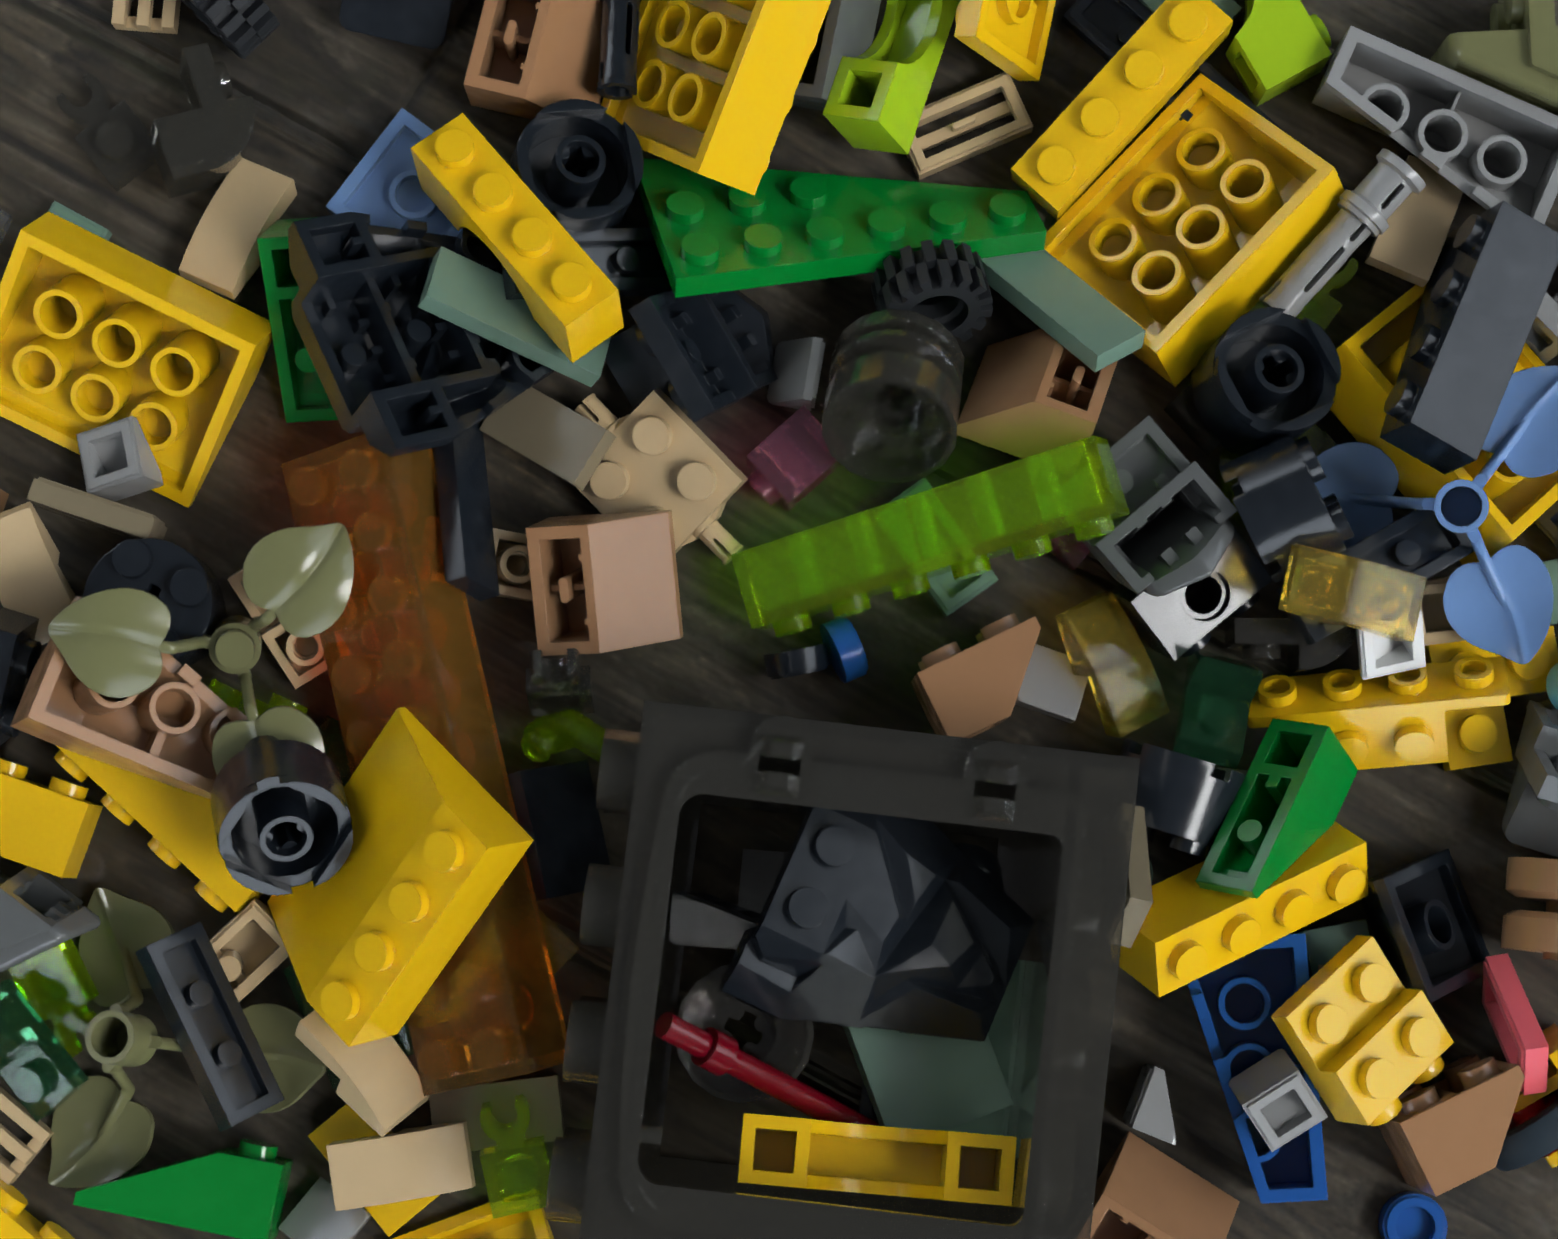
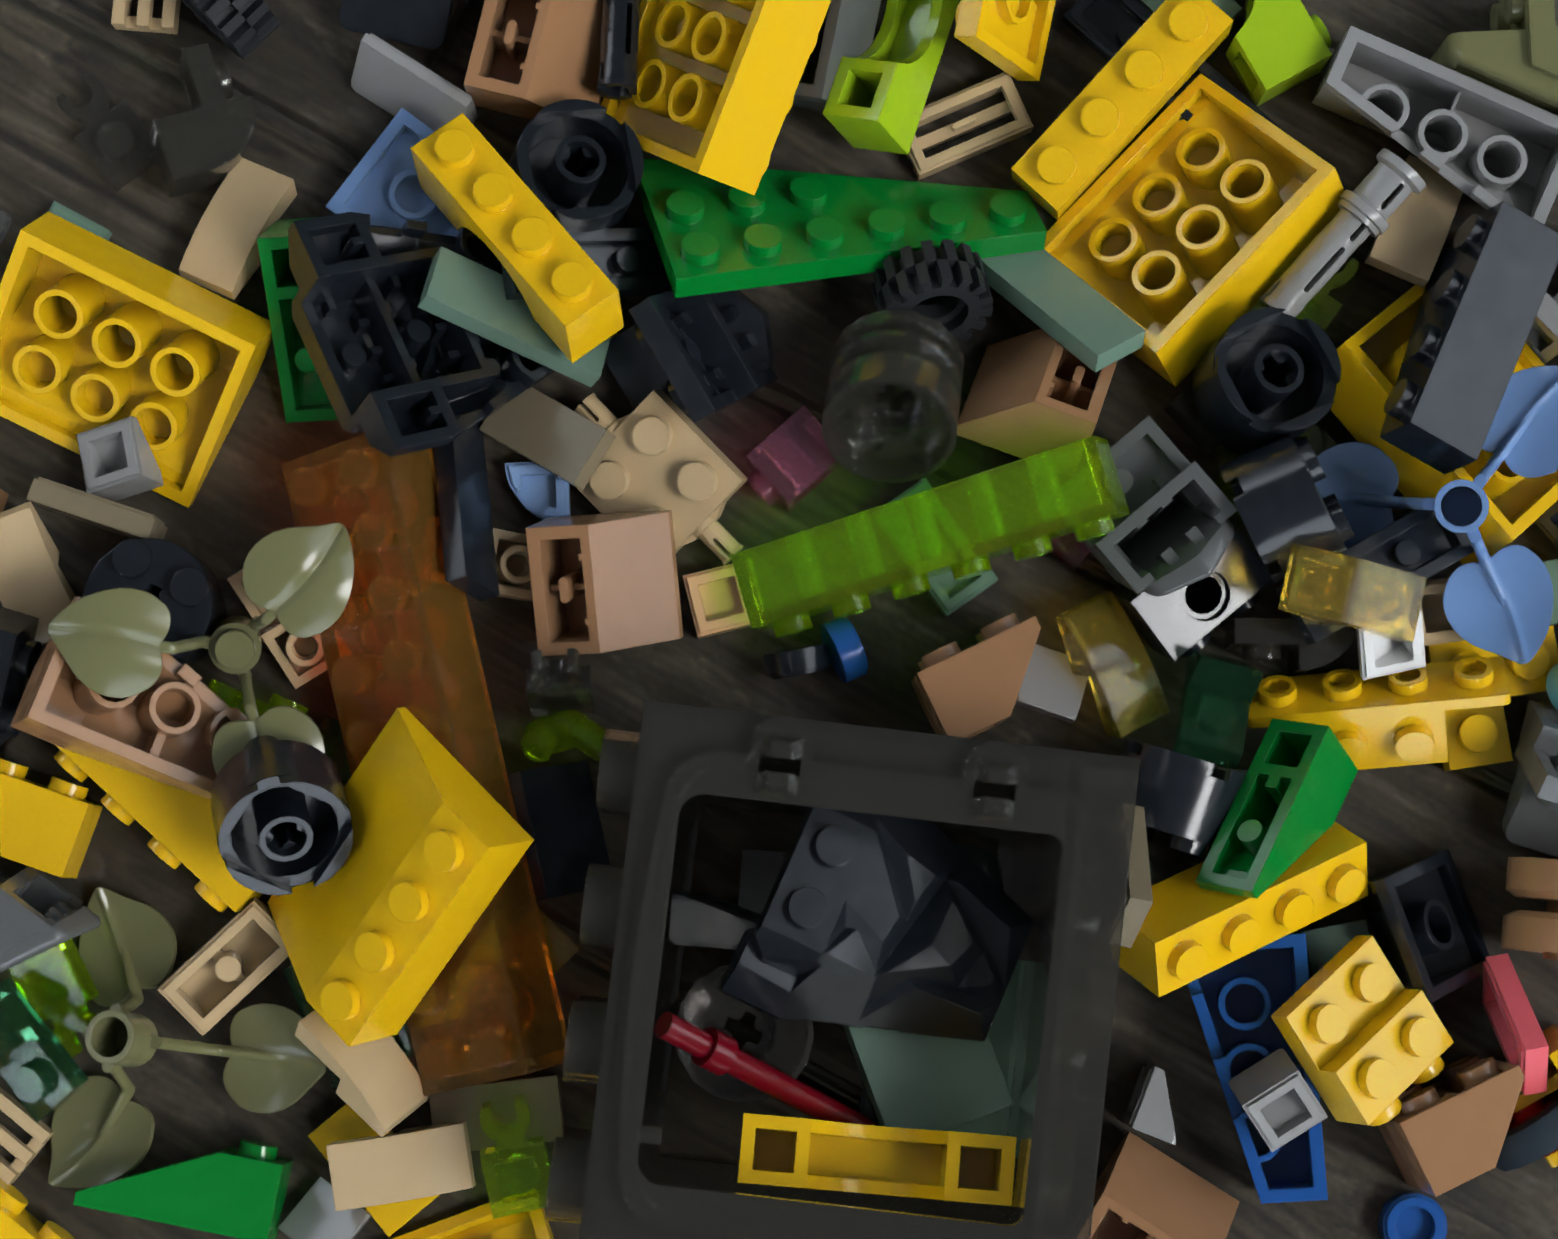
black plate [135,921,285,1132] -> none
light grey slope [767,337,825,411] -> none
none -> light grey slope [351,33,478,131]
none -> light blue tile [505,462,571,520]
none -> light nougat tile [683,561,759,639]

